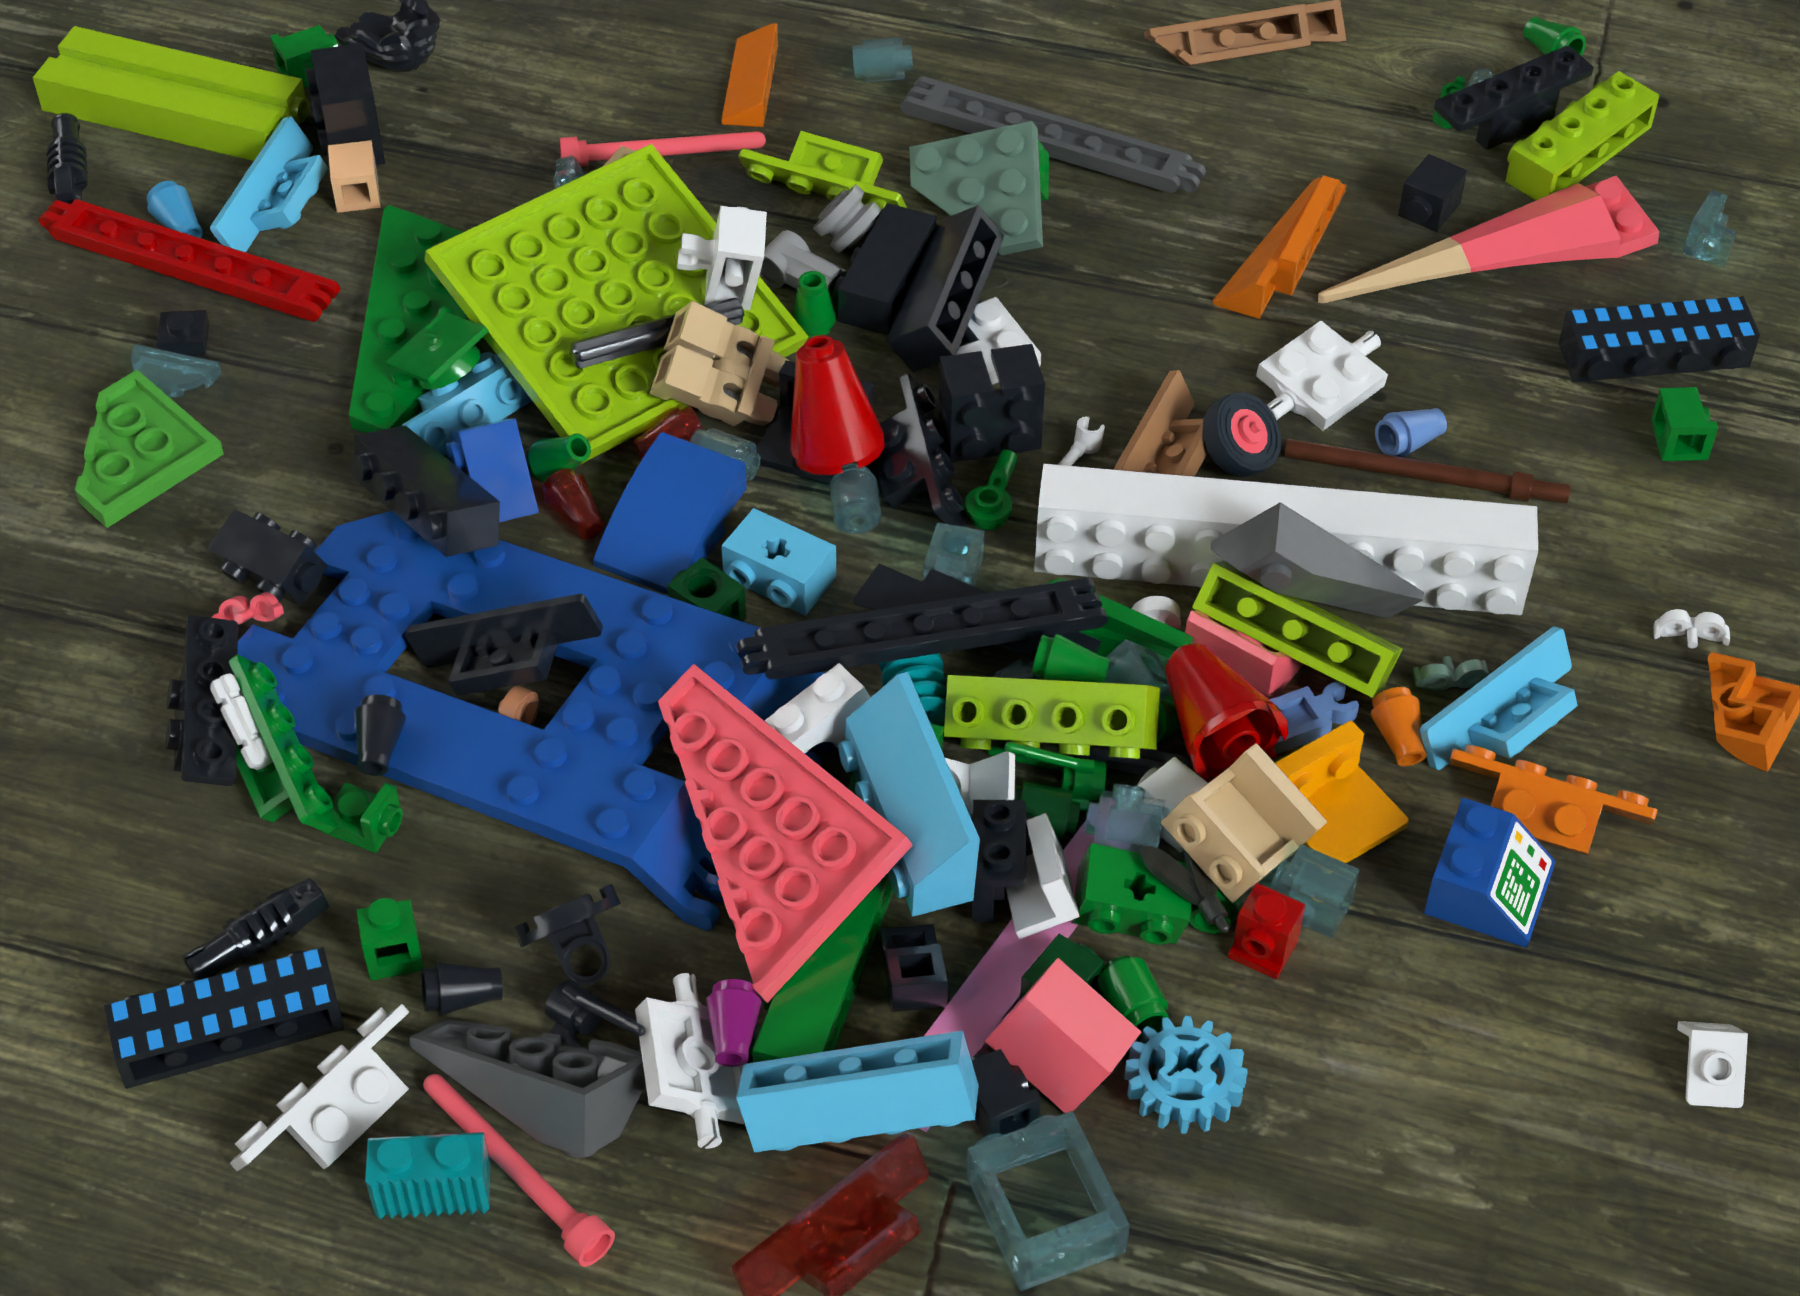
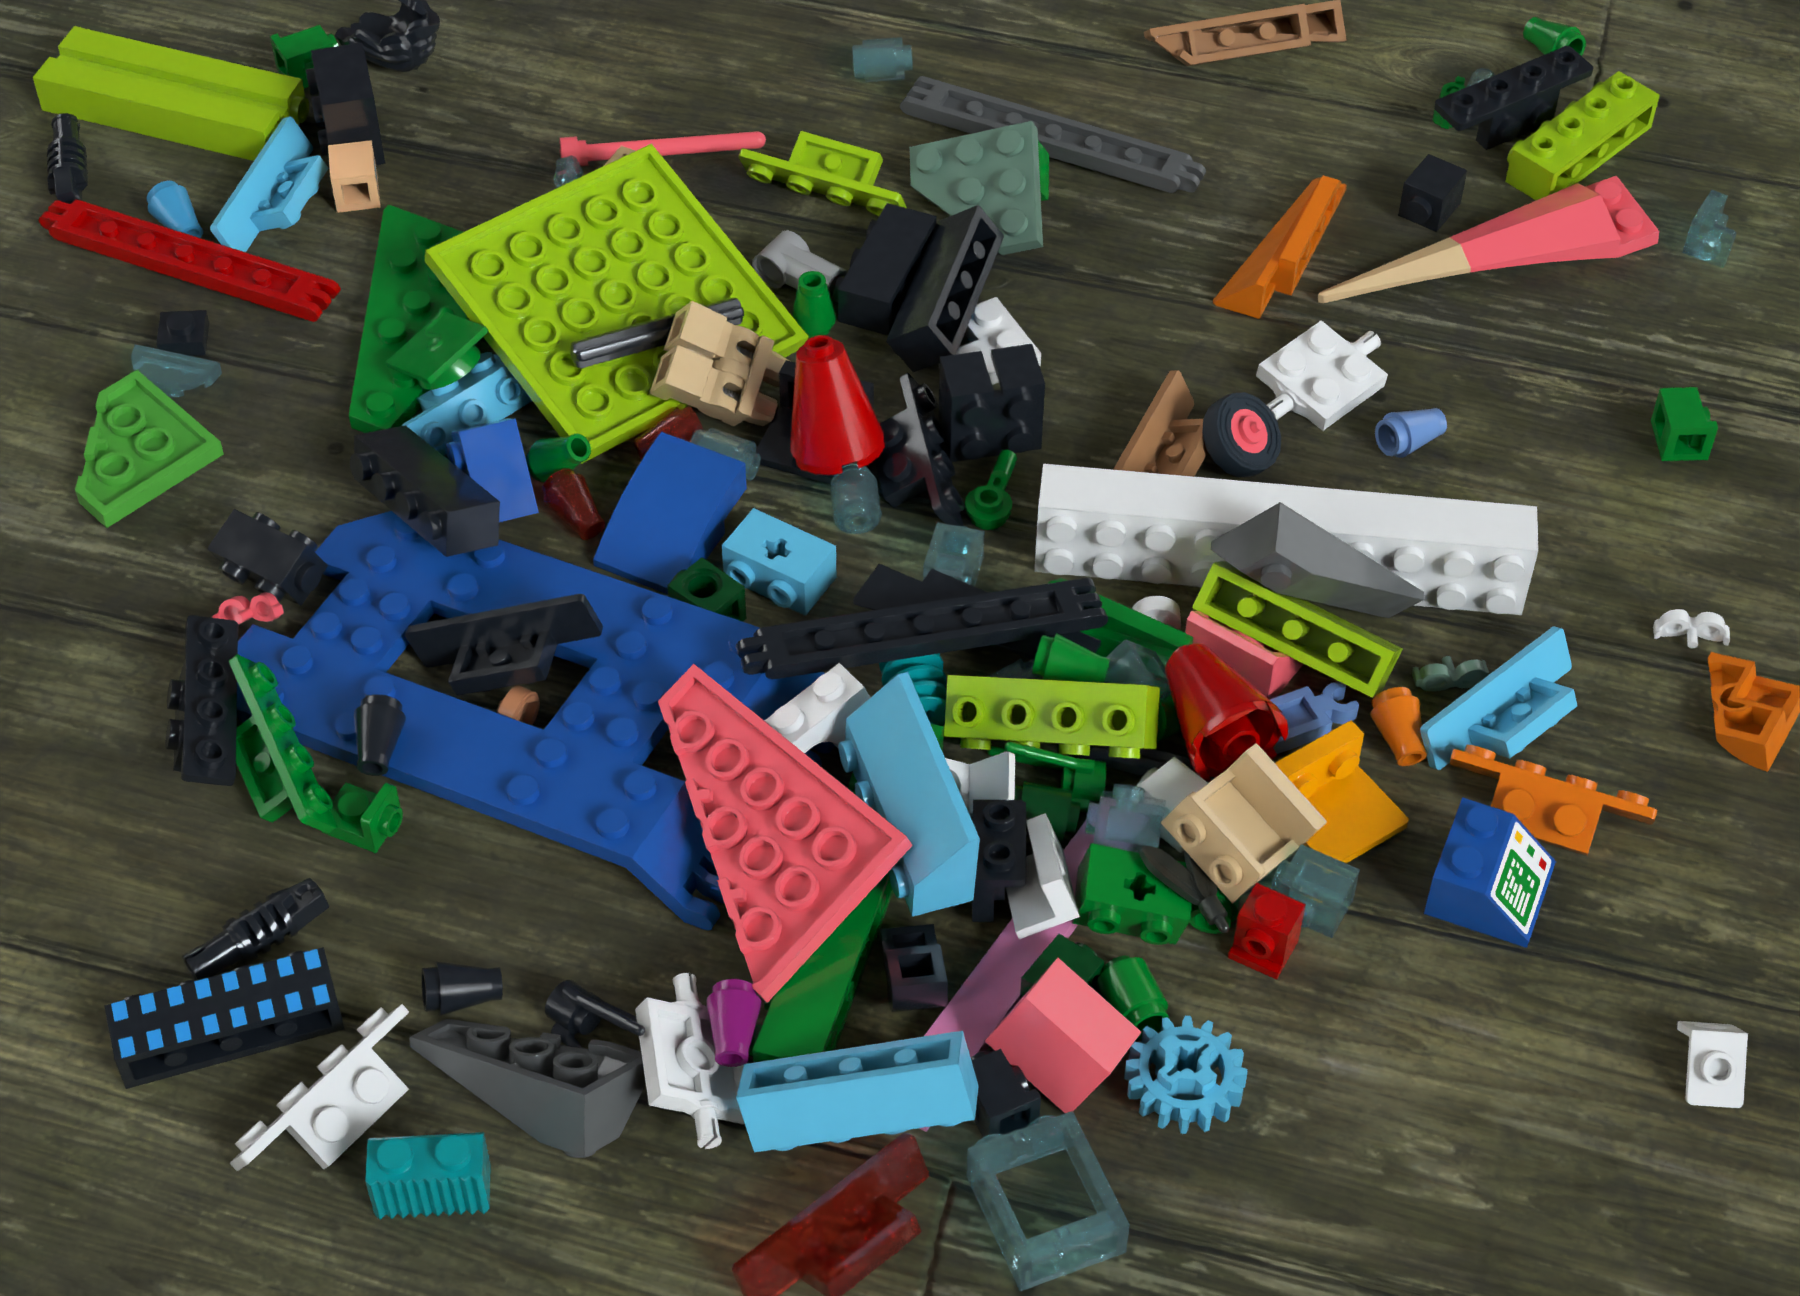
white axle [210,673,273,770] -> none
green brick [356,898,424,981] -> none
coral piece [423,1074,615,1267] -> none
black tile [513,884,621,985] -> none
white brick [677,206,767,311] -> none
orange slope [721,23,778,127] -> none
light grey wheel [813,184,881,253] -> none
white hand [1058,417,1105,466] -> none
copper bar [1284,439,1571,504] -> none
black brick [1558,296,1760,382] -> none

